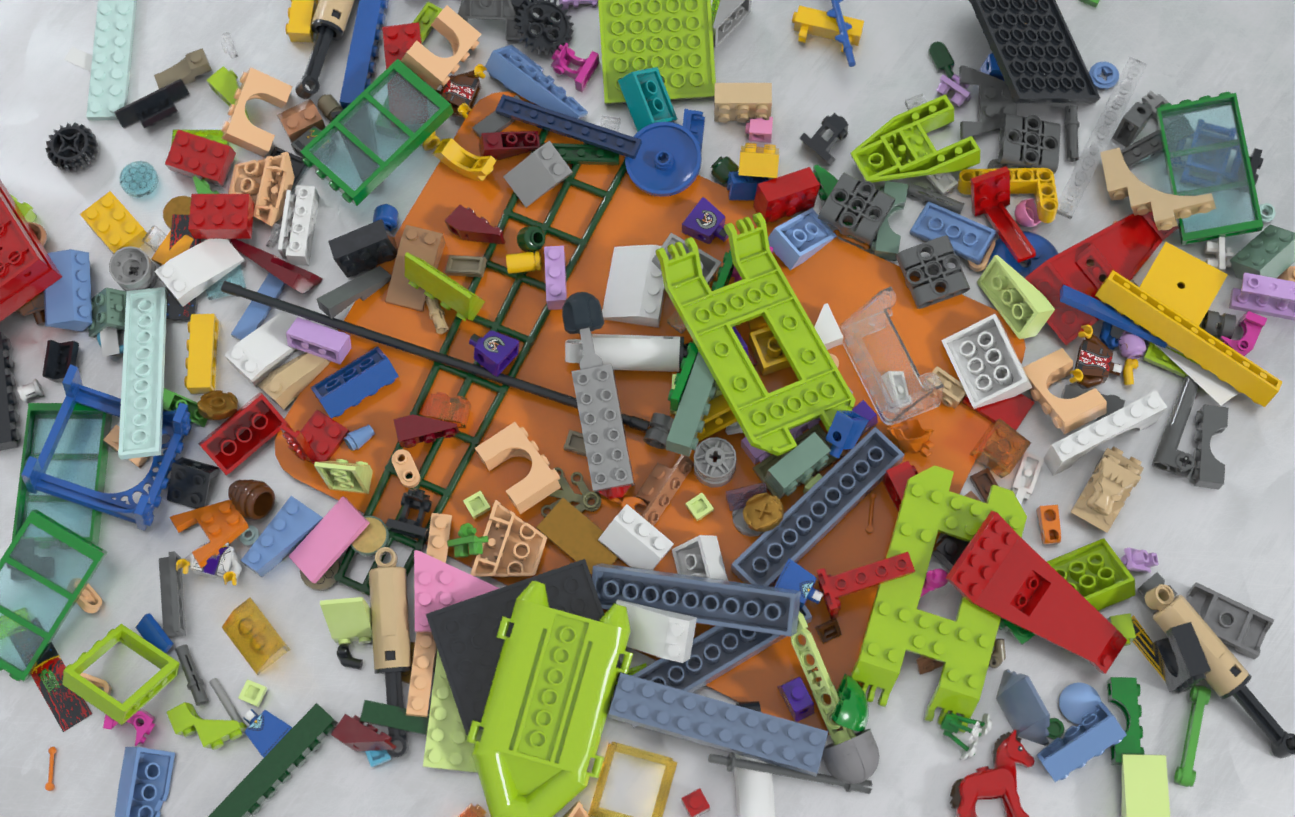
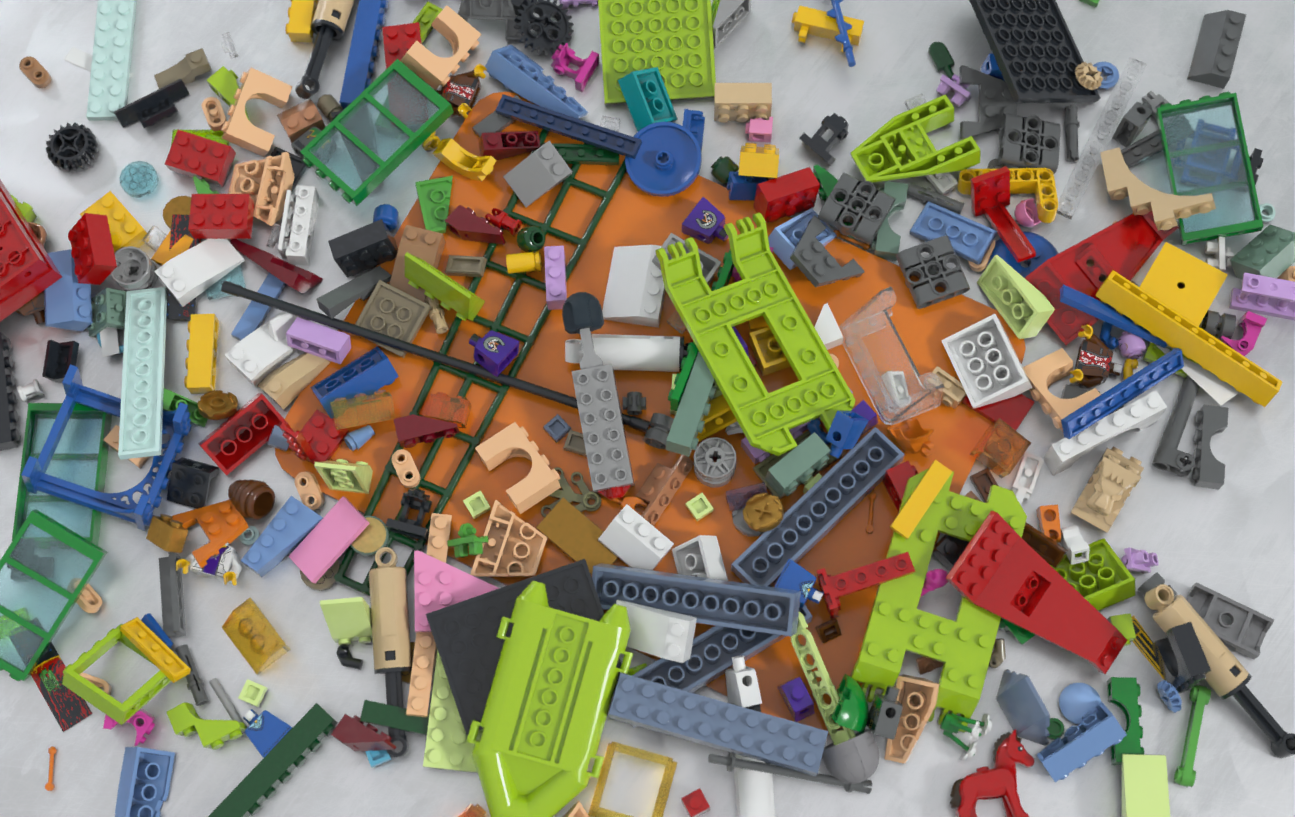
none -> medium nougat plate [19,56,51,88]
none -> red brick [68,213,117,285]
none -> yellow tile [120,617,191,683]
none -> pearl gold brick [146,514,189,553]
none -> light nougat plate [202,97,227,131]
none -> sand blue tile [267,425,289,452]
none -> white slope [268,305,306,342]
none -> light nougat plate [295,472,324,510]
none -> clear yellow brick [330,390,396,430]
none -> dark tan plate [355,280,431,358]
none -> bright green wing [415,176,453,233]
none -> red piece [485,208,522,236]
none -> sand blue tile [543,414,571,443]
none -> dark grey gear [623,392,646,415]
none -> white torso [725,655,762,707]
none -> dark grey wing [790,215,865,287]
none -> blue arm [807,418,830,445]
none -> dark grey torso [867,685,903,740]
none -> light nougat wedge [884,674,940,764]
none -> yellow tile [889,460,952,540]
none -> reddish brown tile [1022,522,1068,568]
none -> blue tile [1061,348,1184,439]
none -> white leg [1061,525,1090,565]
none -> tan gear [1075,61,1103,90]
none -> medium blue gear [1157,680,1182,713]
none -> dark grey slope [1187,10,1246,89]

